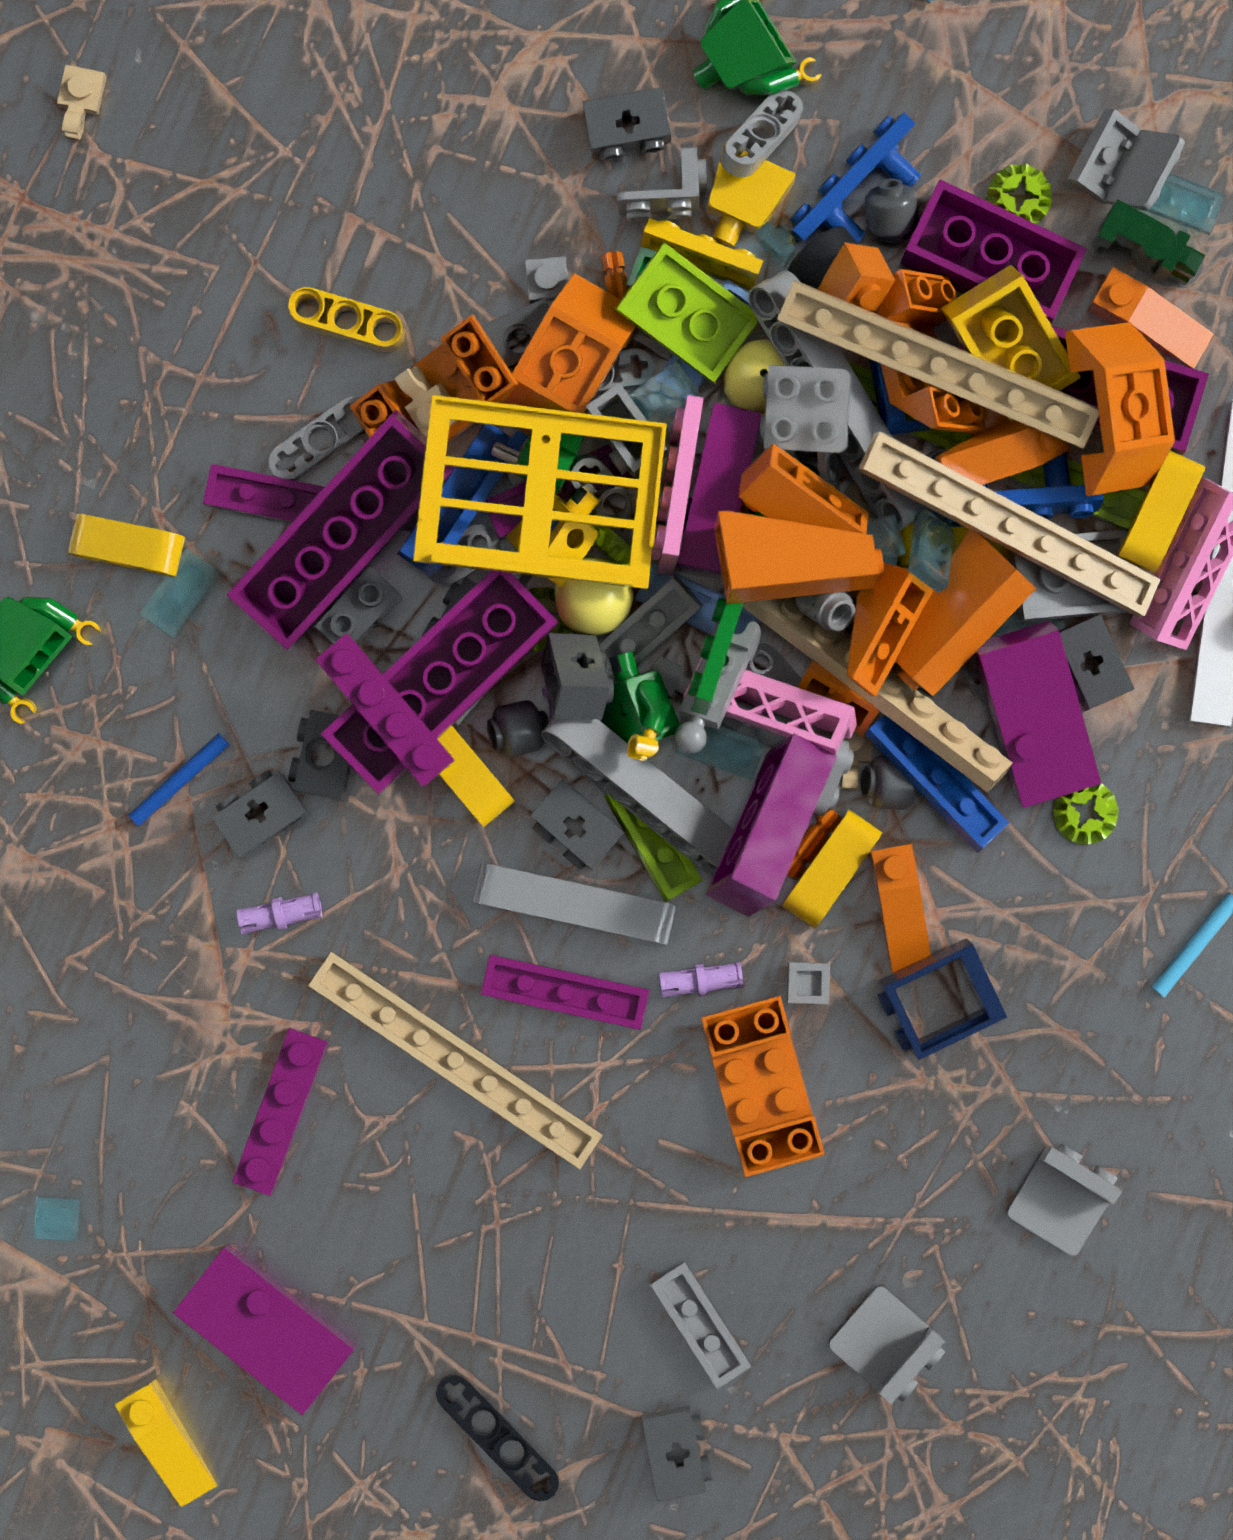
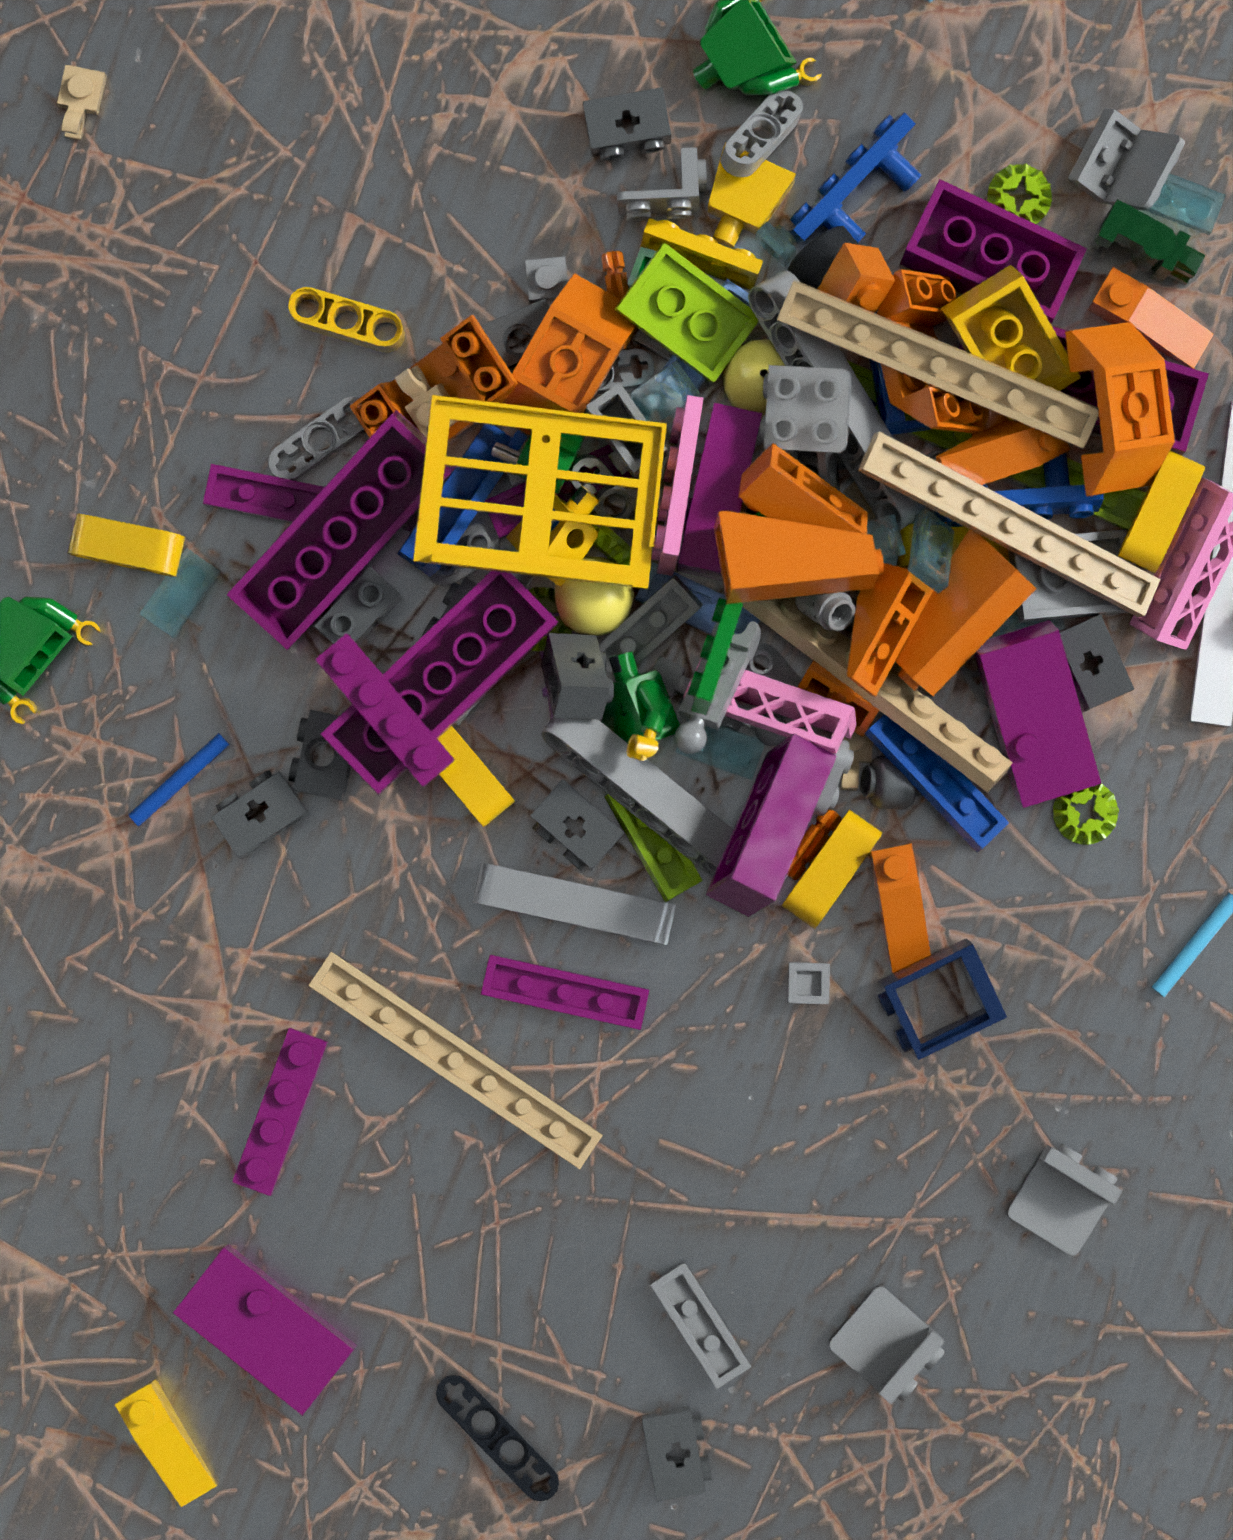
clear light blue plate [34,1196,80,1241] -> none
lavender pin [237,892,323,935] -> none
dark grey head [487,700,549,757] -> none
lavender pin [659,962,744,998] -> none
orange slope [701,996,825,1177] -> none
dark grey head [865,178,919,243] -> none

